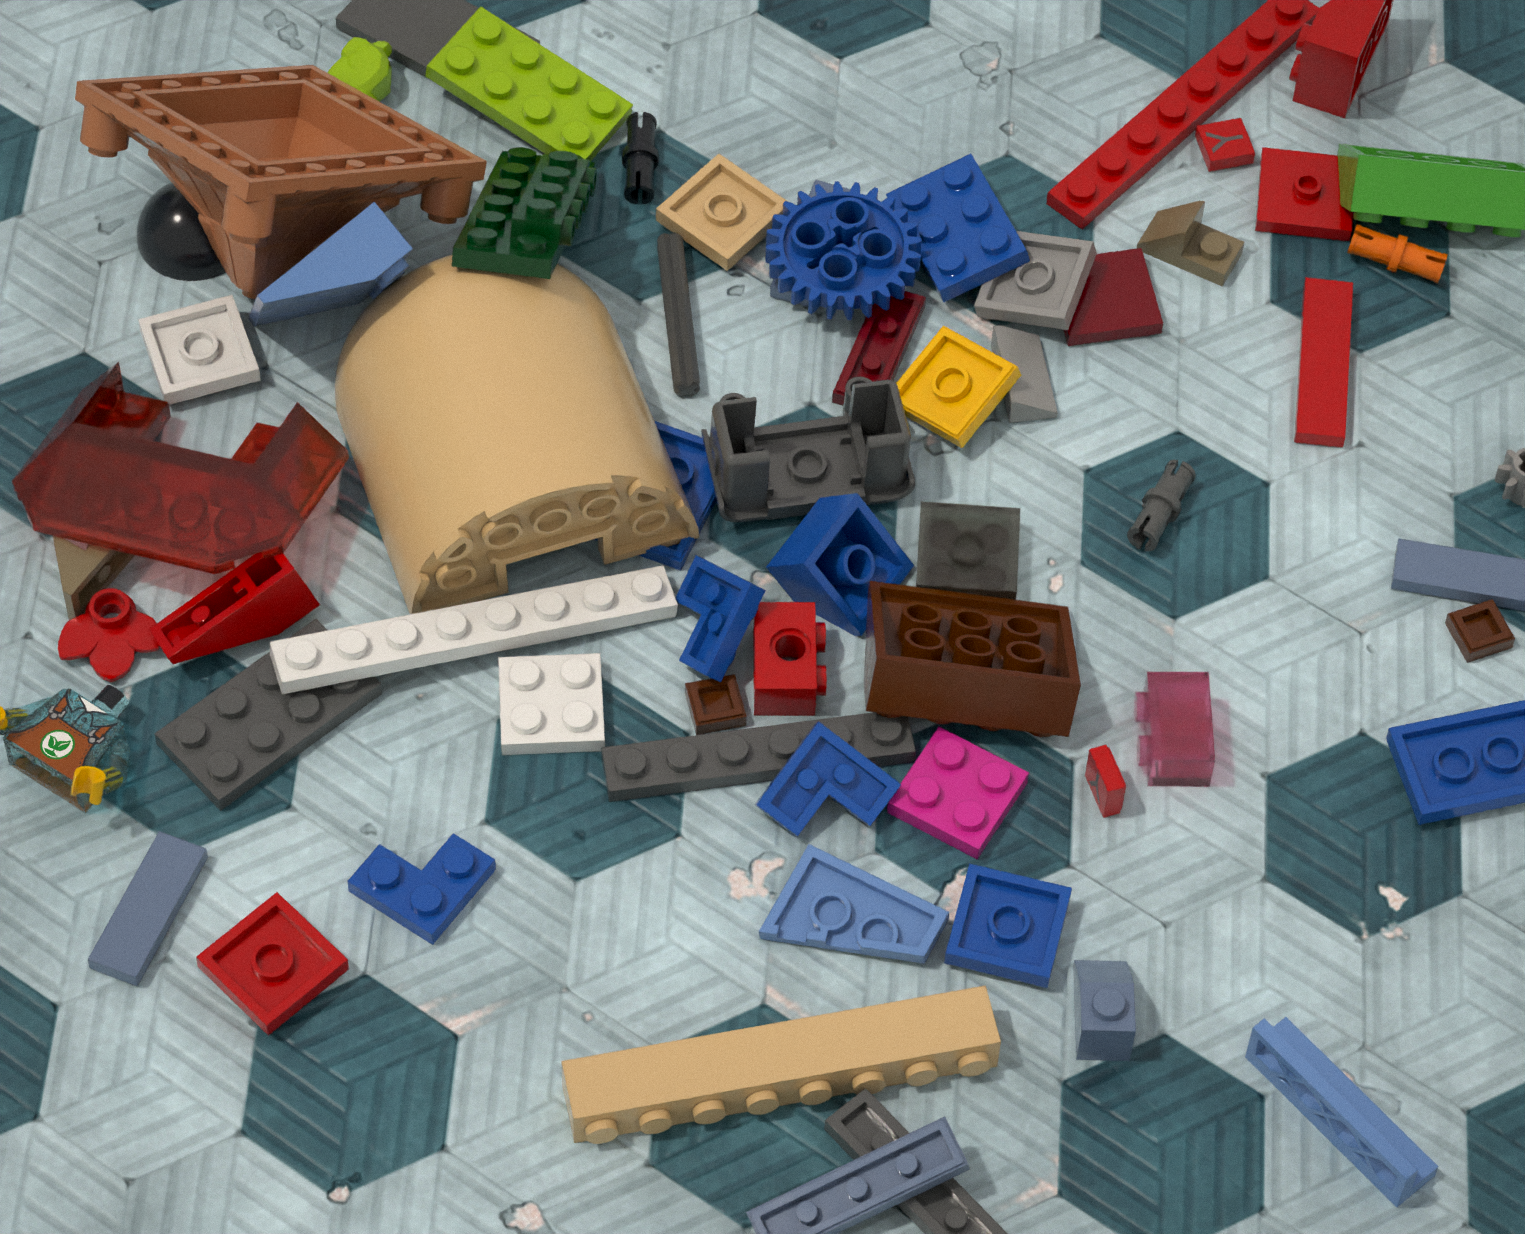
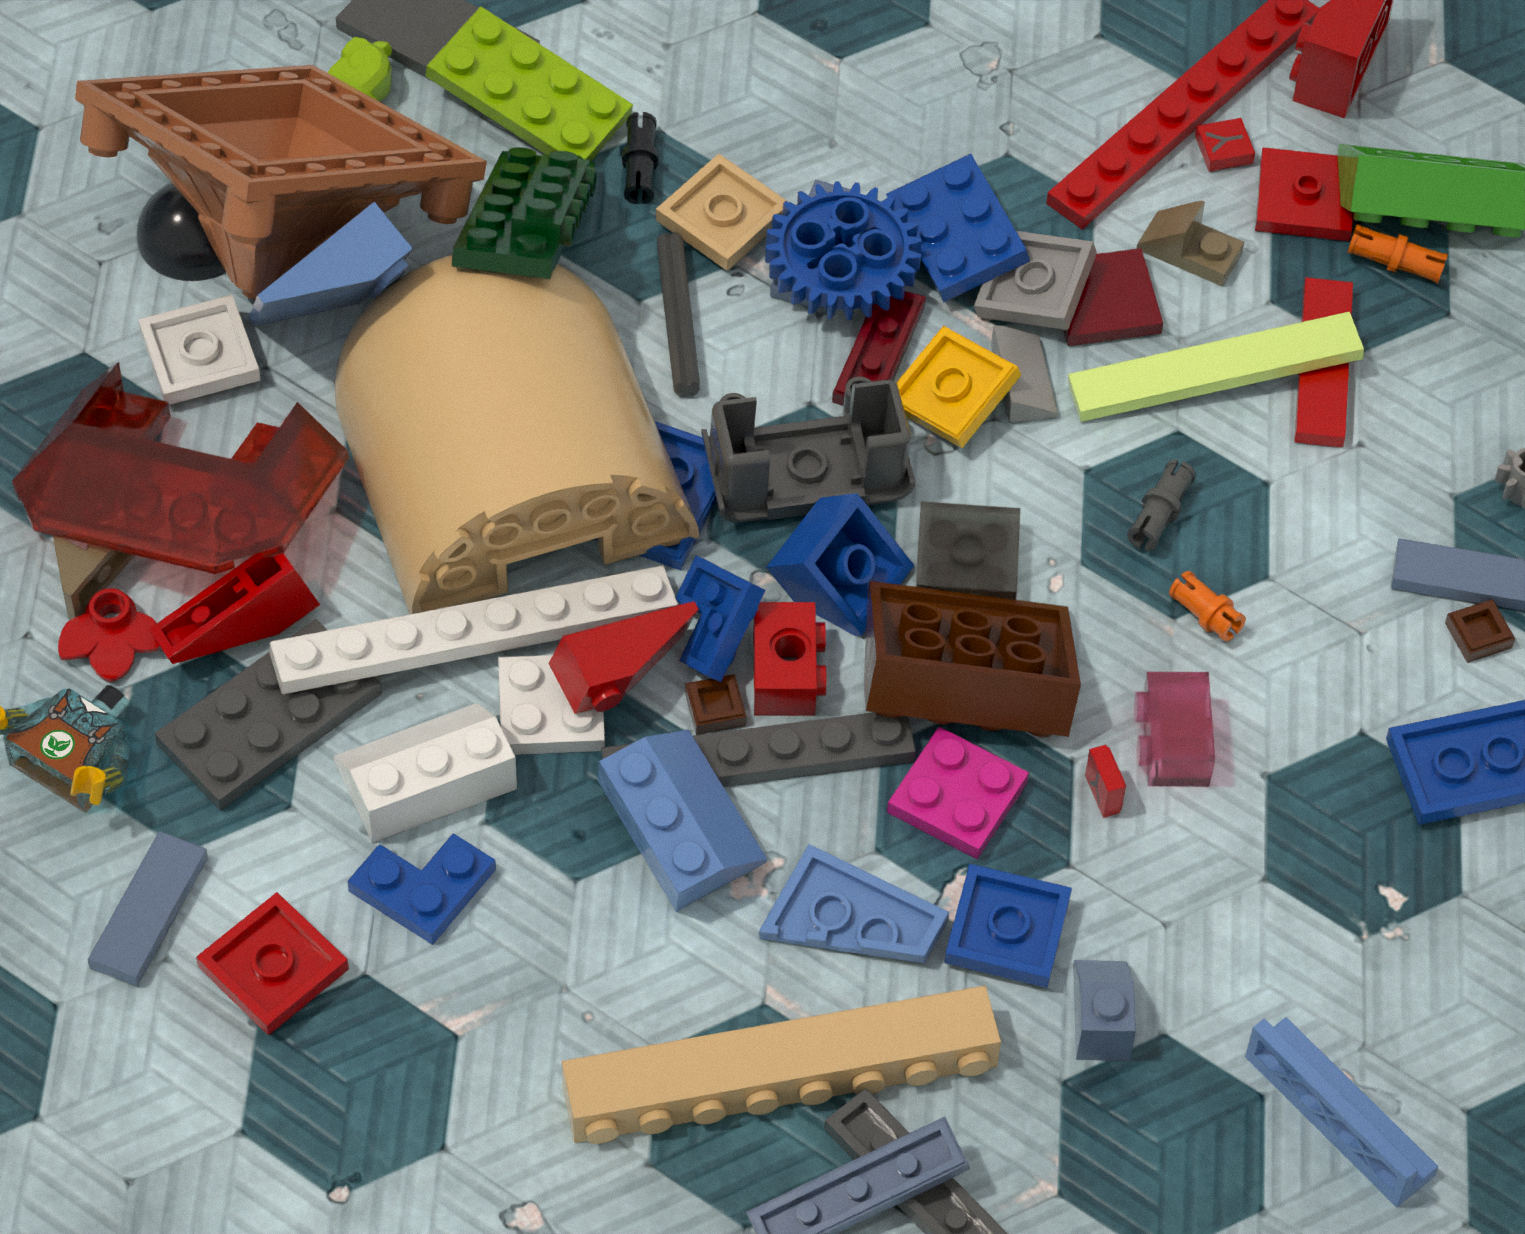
blue plate [754,721,901,836] -> none
none -> white slope [333,703,517,843]
none -> red slope [548,601,699,714]
none -> medium blue slope [598,730,767,912]
none -> yellowish green tile [1068,312,1364,422]
none -> orange pin [1169,571,1246,641]

